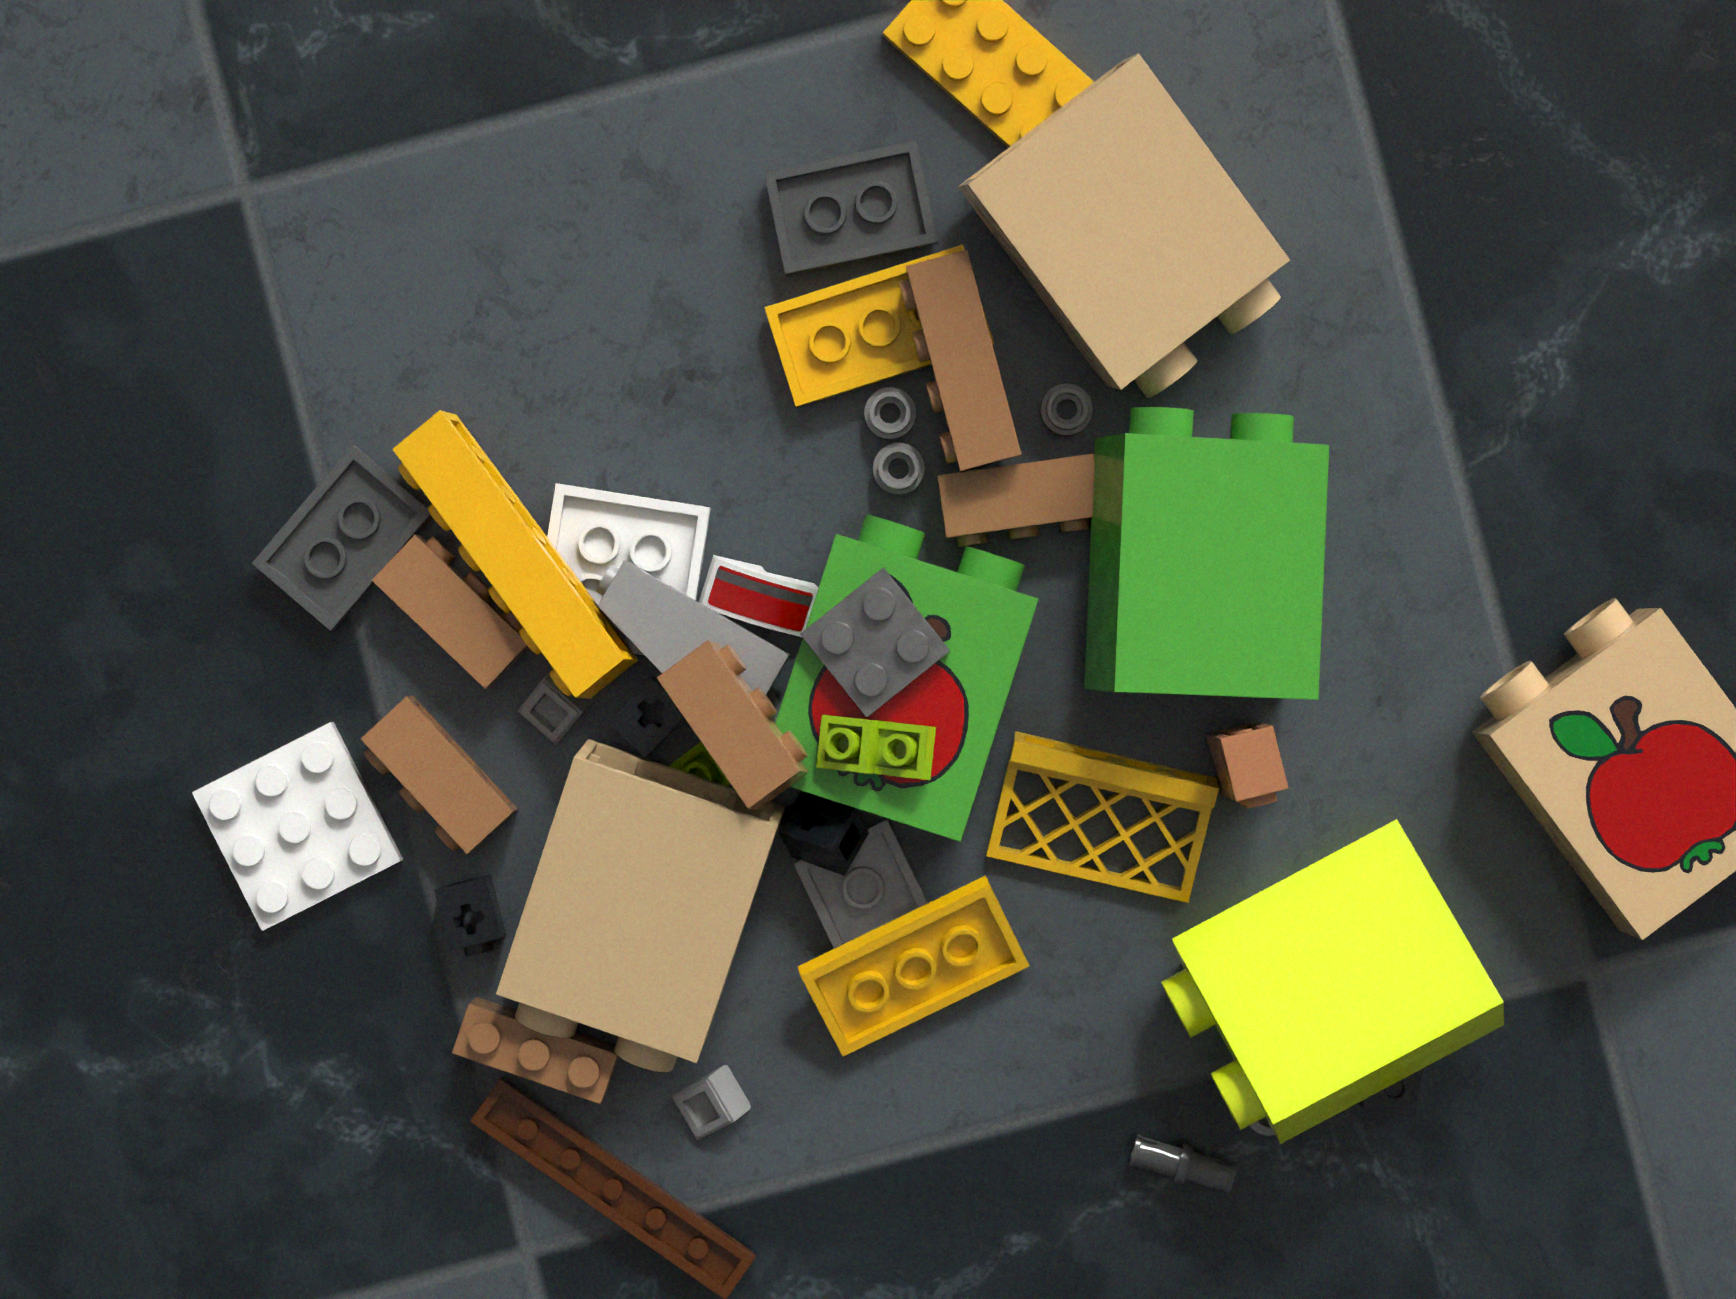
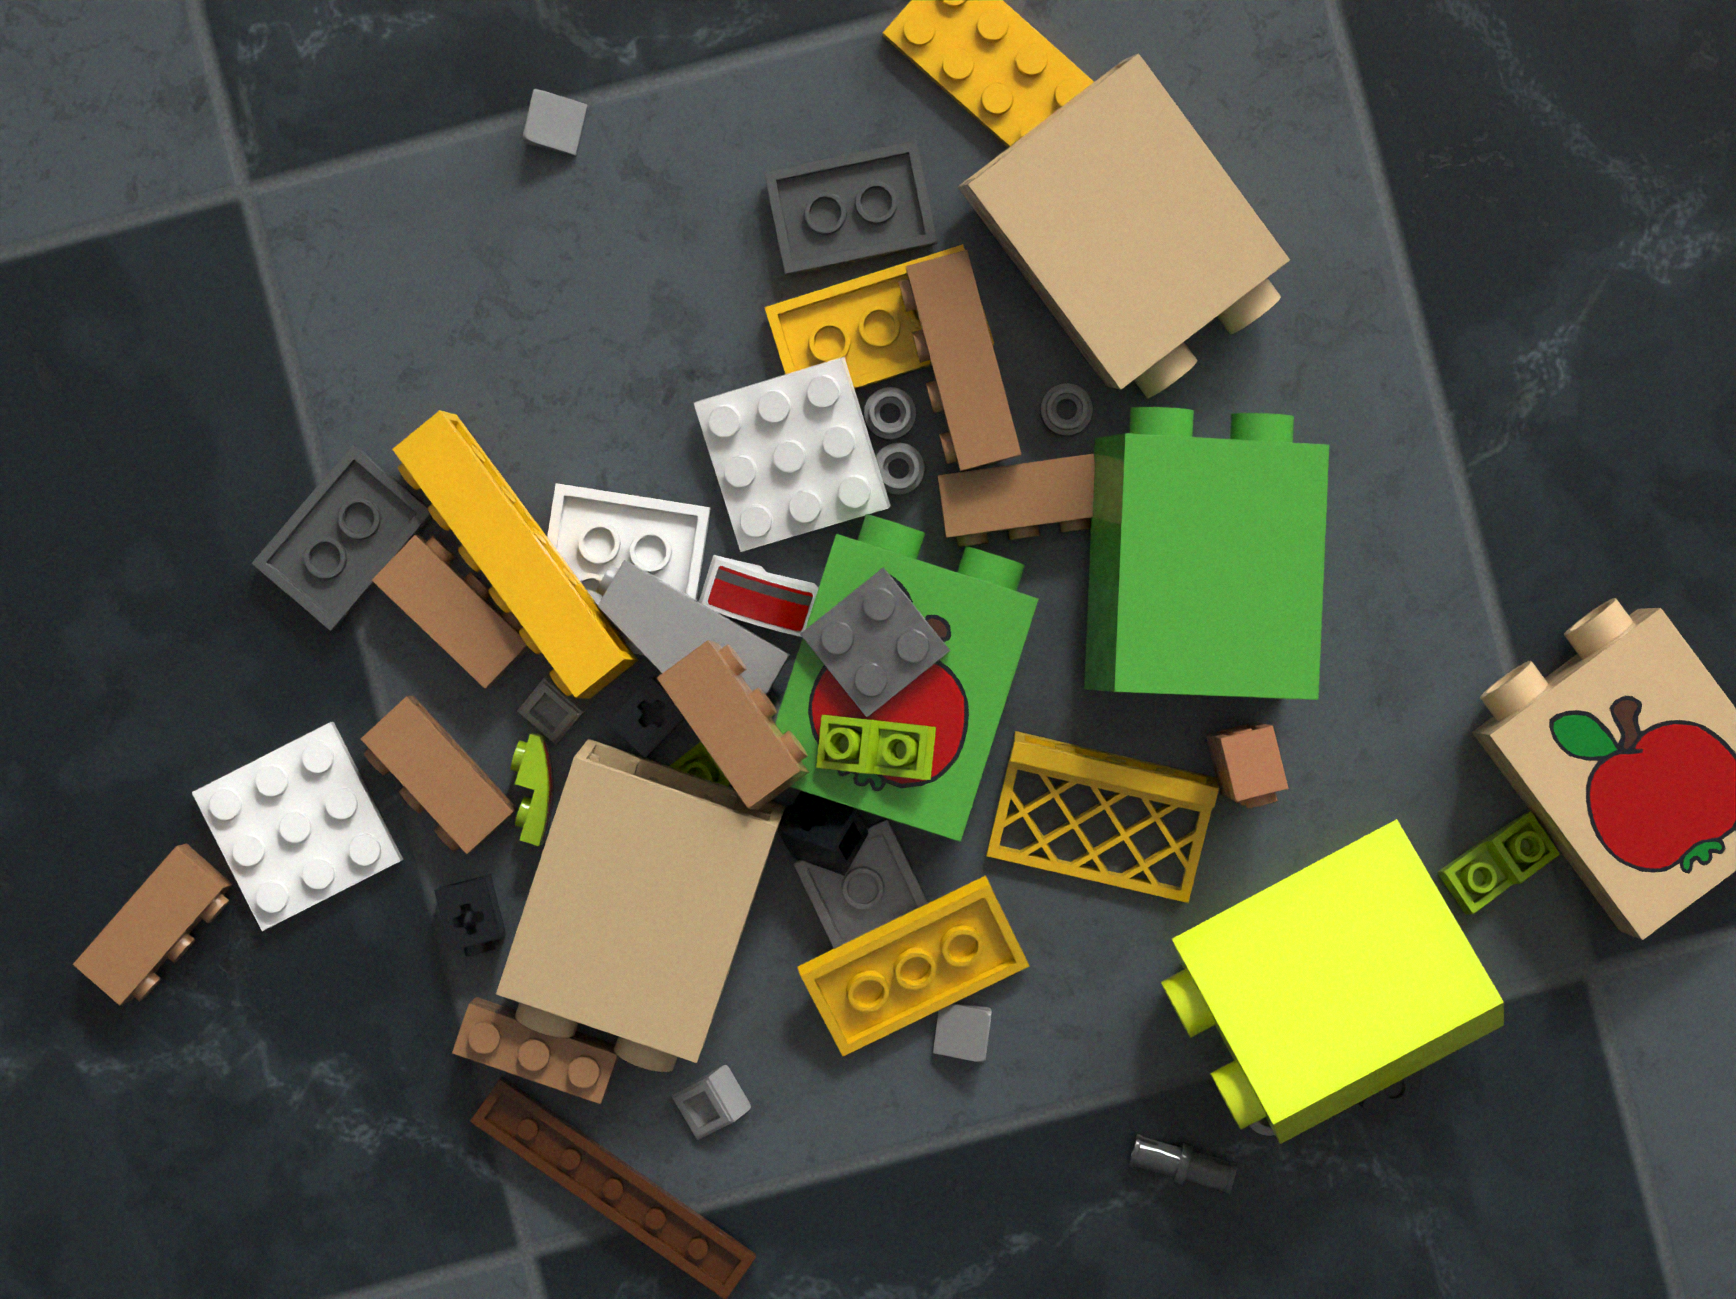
none -> medium nougat brick [73,843,233,1006]
none -> lime slope [510,733,553,846]
none -> light grey slope [522,89,588,156]
none -> white plate [694,357,891,552]
none -> light grey slope [933,1003,992,1063]
none -> lime slope [1437,811,1560,915]

